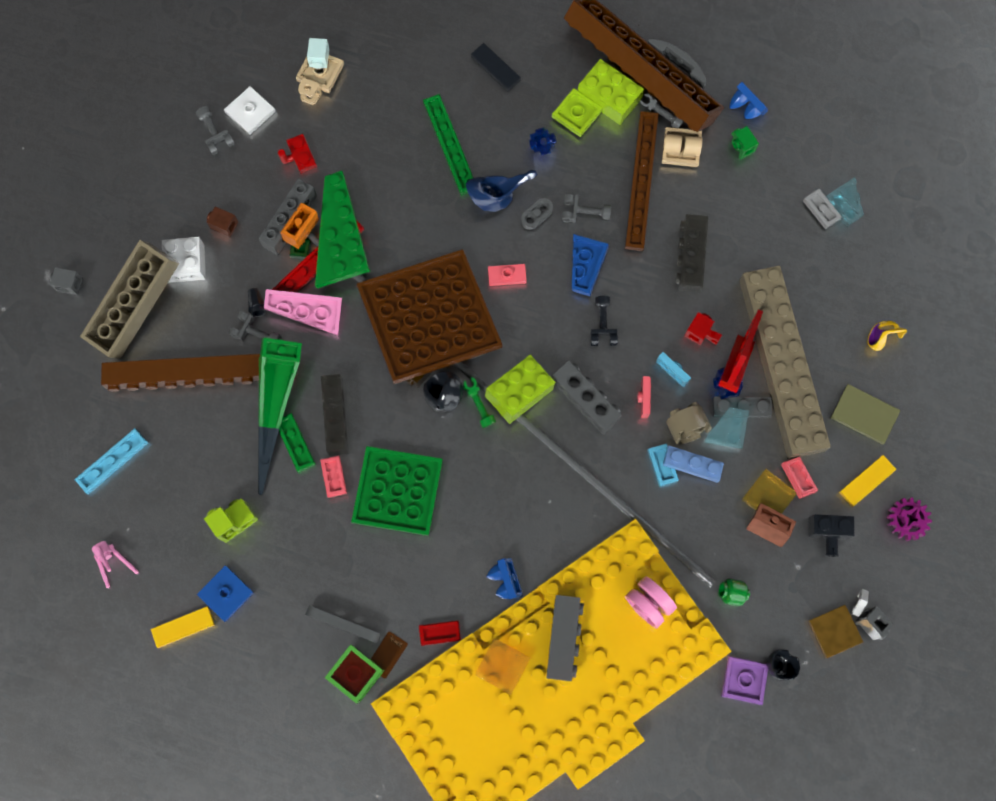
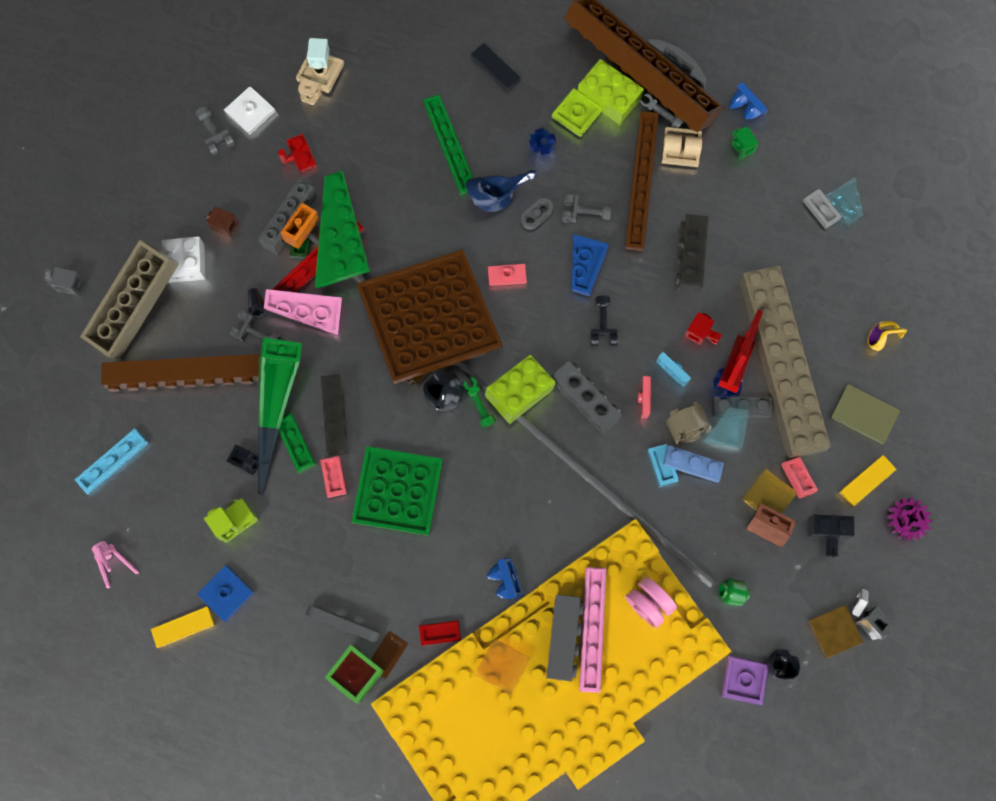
none -> black bracket [226,444,258,475]
none -> bright pink tile [579,567,606,693]

